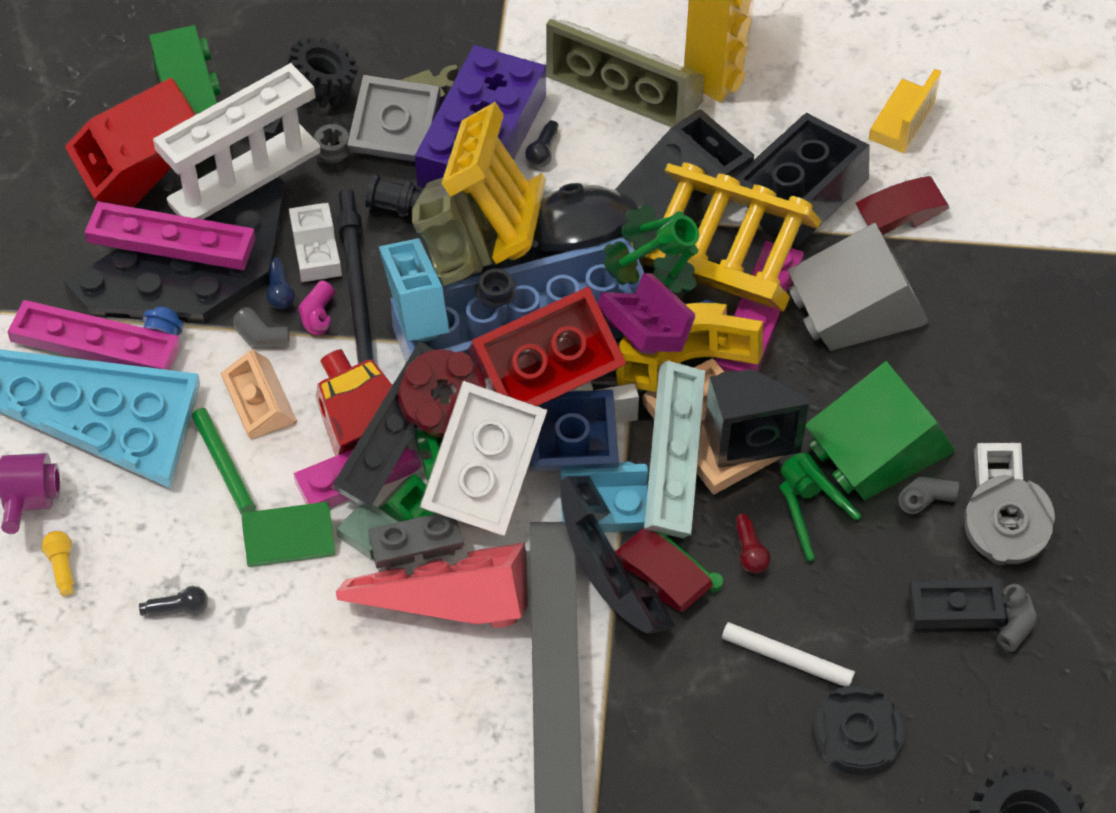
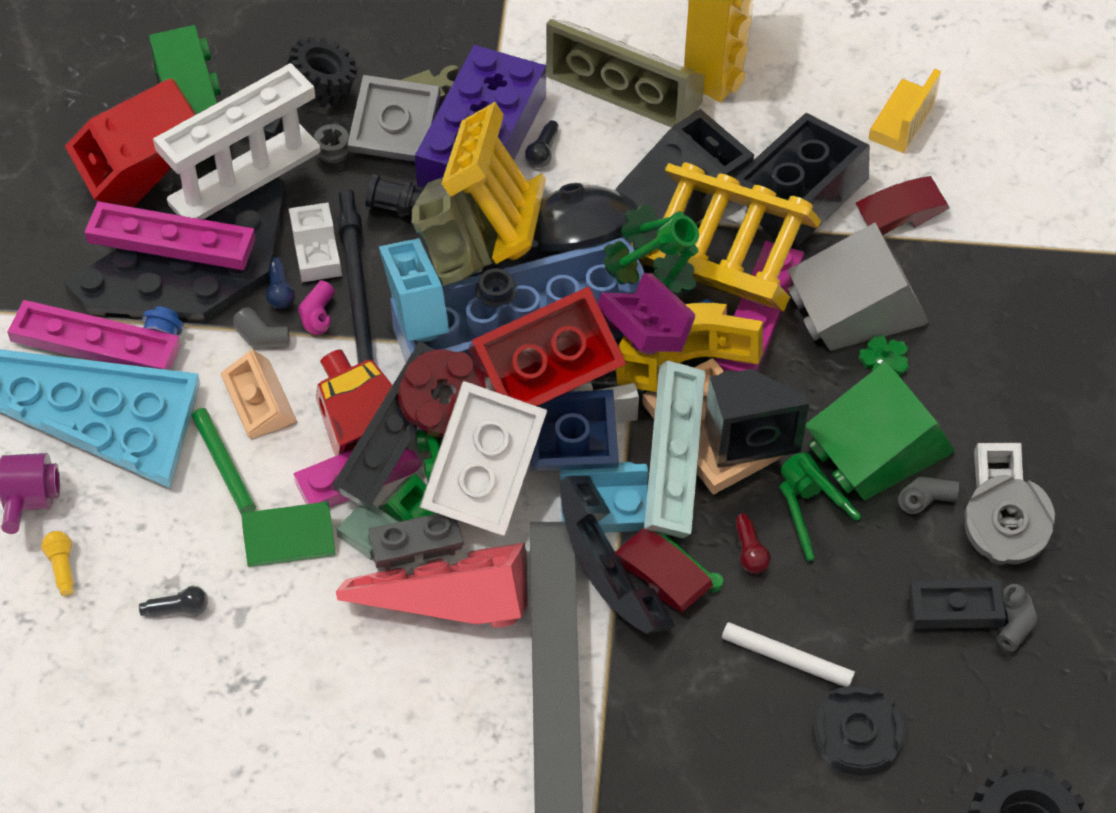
none -> green plant [859,334,909,375]

